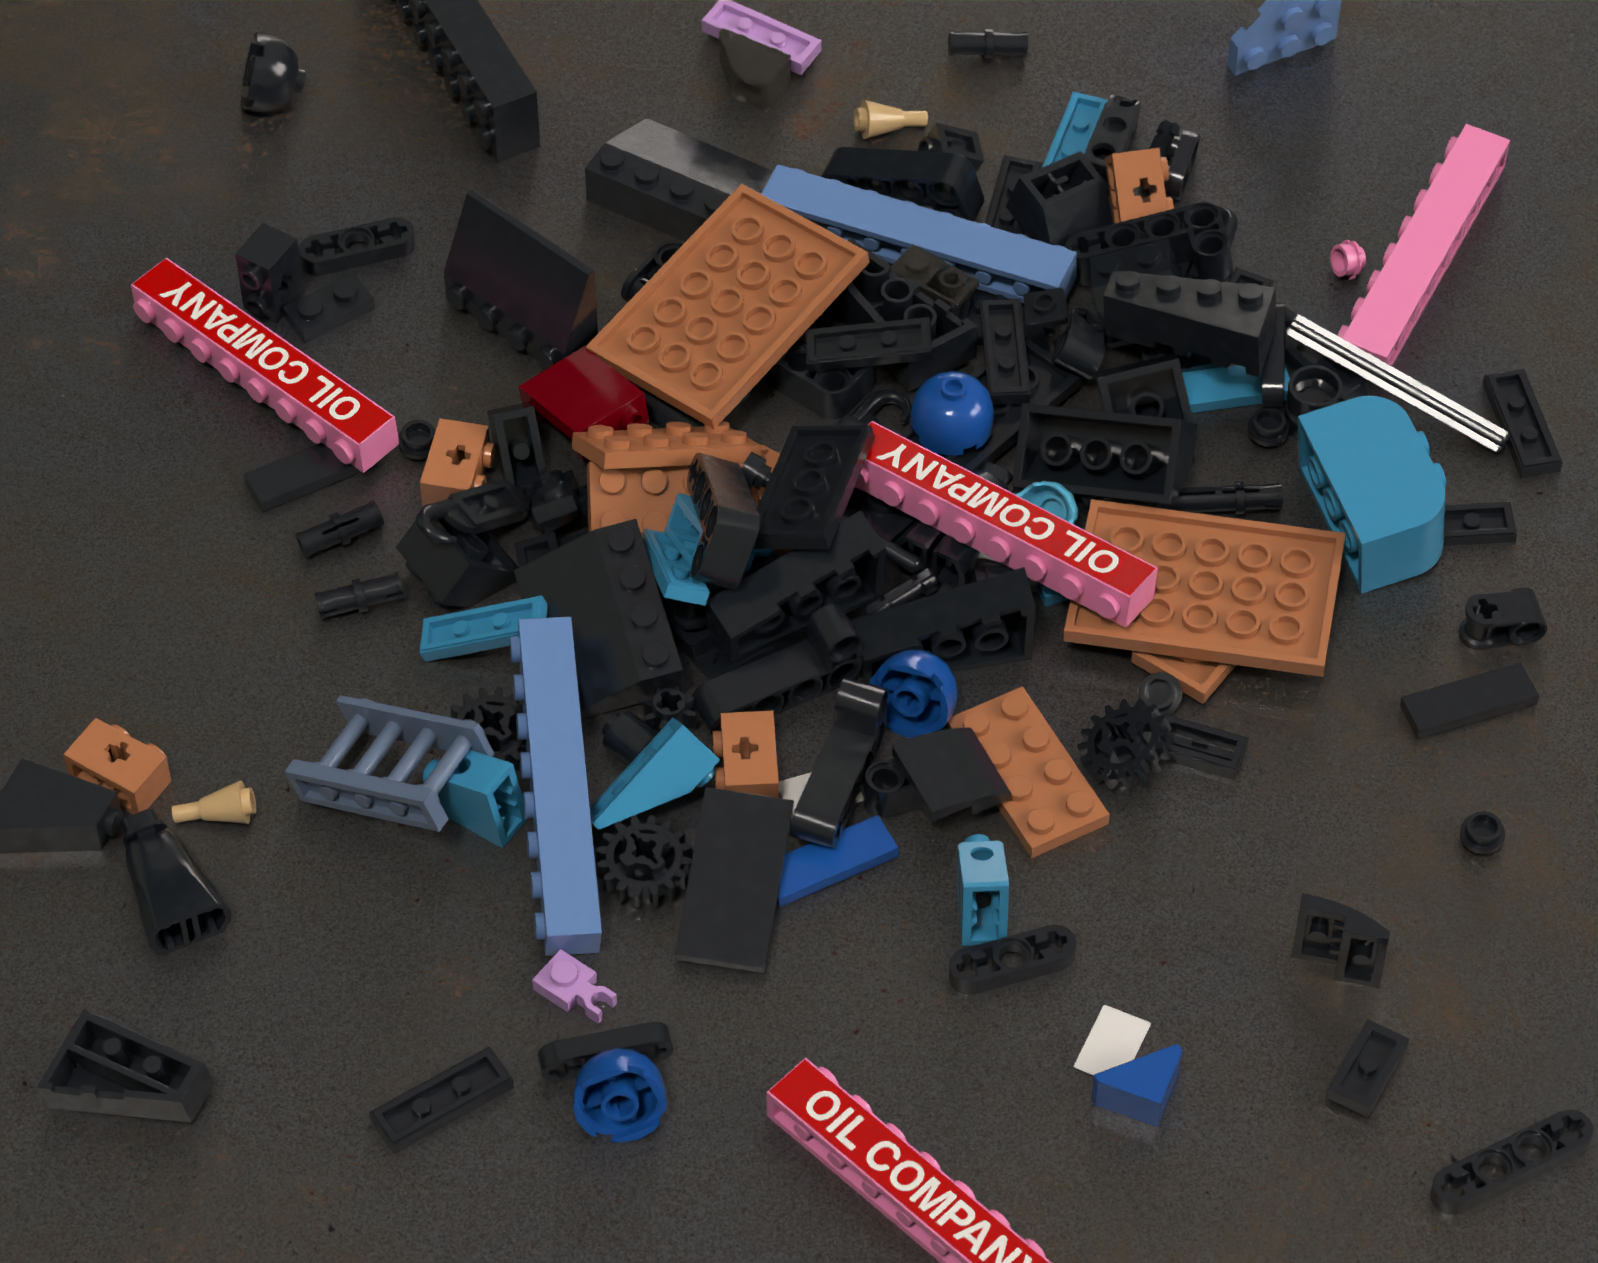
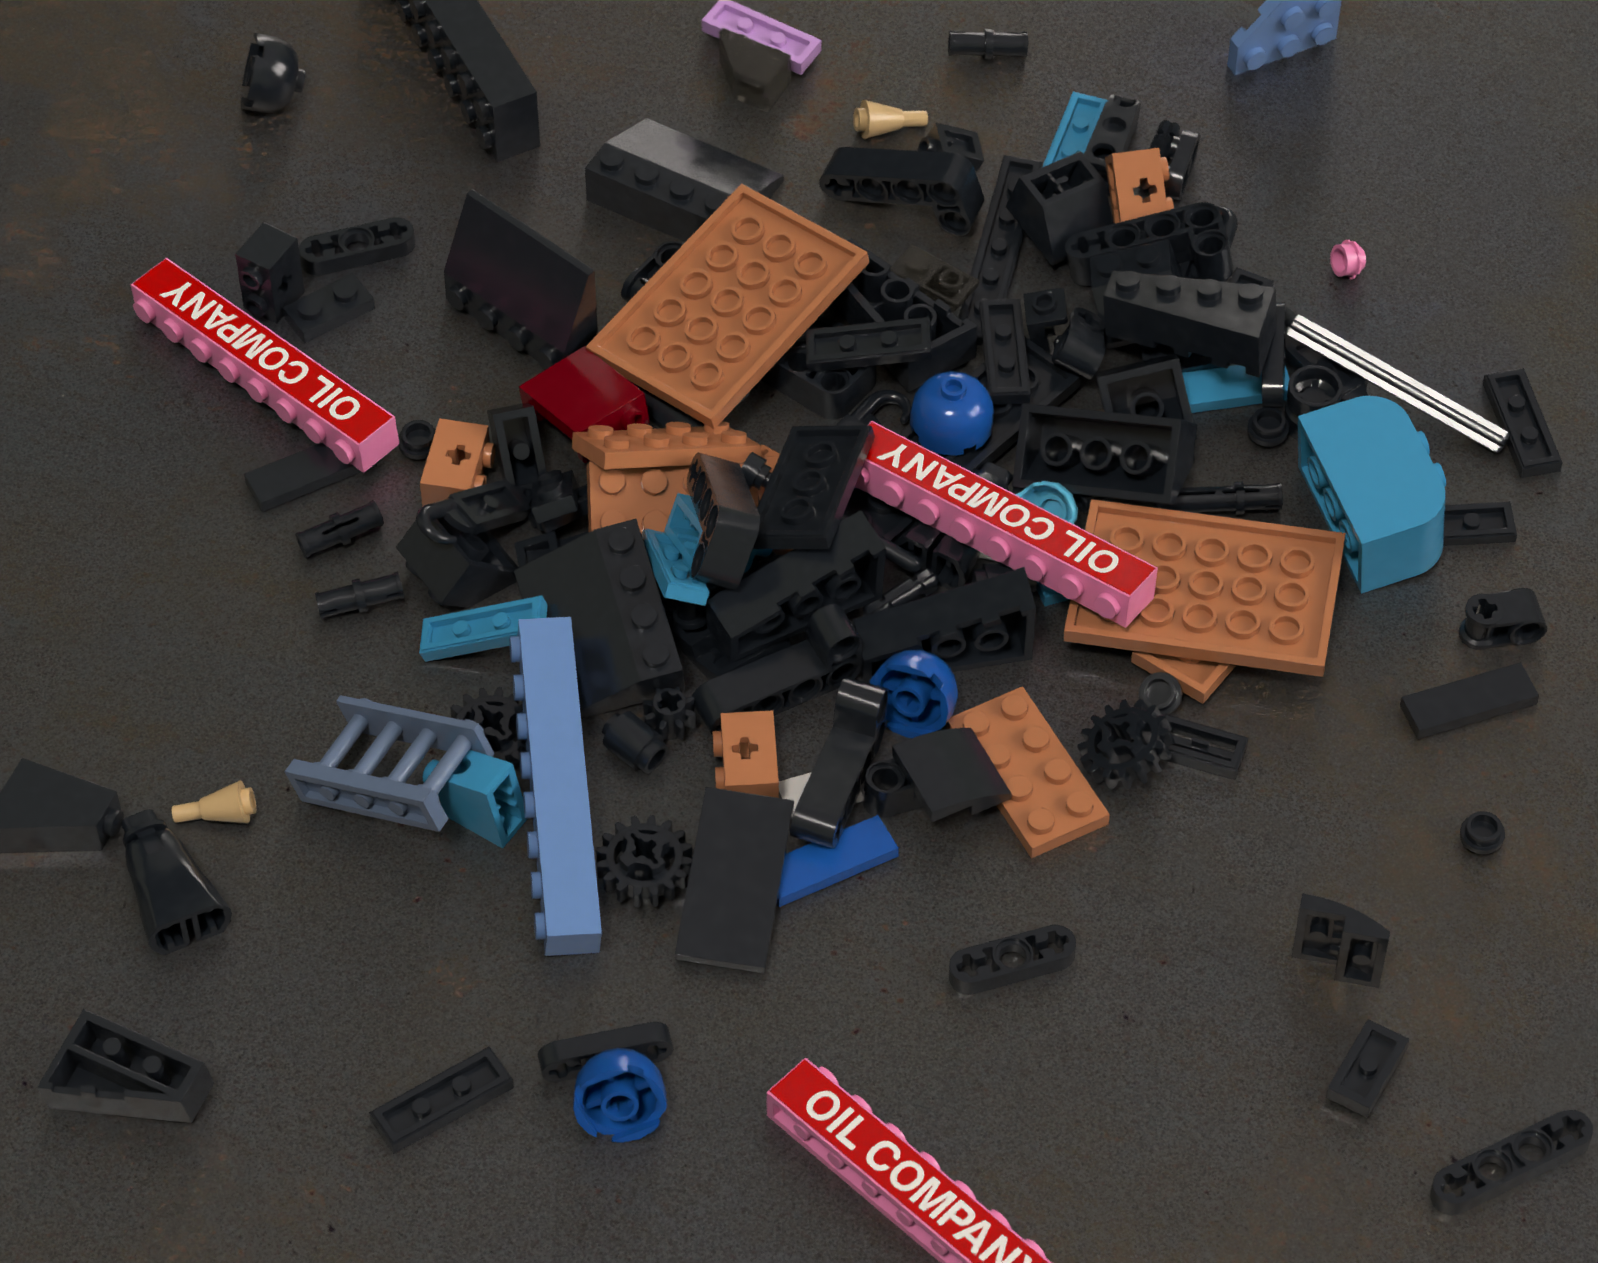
nougat brick [63,718,172,814] -> none
lavender plate [532,949,617,1024] -> none
dark azure slope [590,718,720,830] -> none
medium blue brick [761,164,1077,303] -> none
dark azure torso [956,834,1009,946] -> none
white sticker [1074,1005,1151,1075] -> none
blue slope [1092,1044,1182,1127] -> none
bright pink brick [1337,124,1510,366] -> none

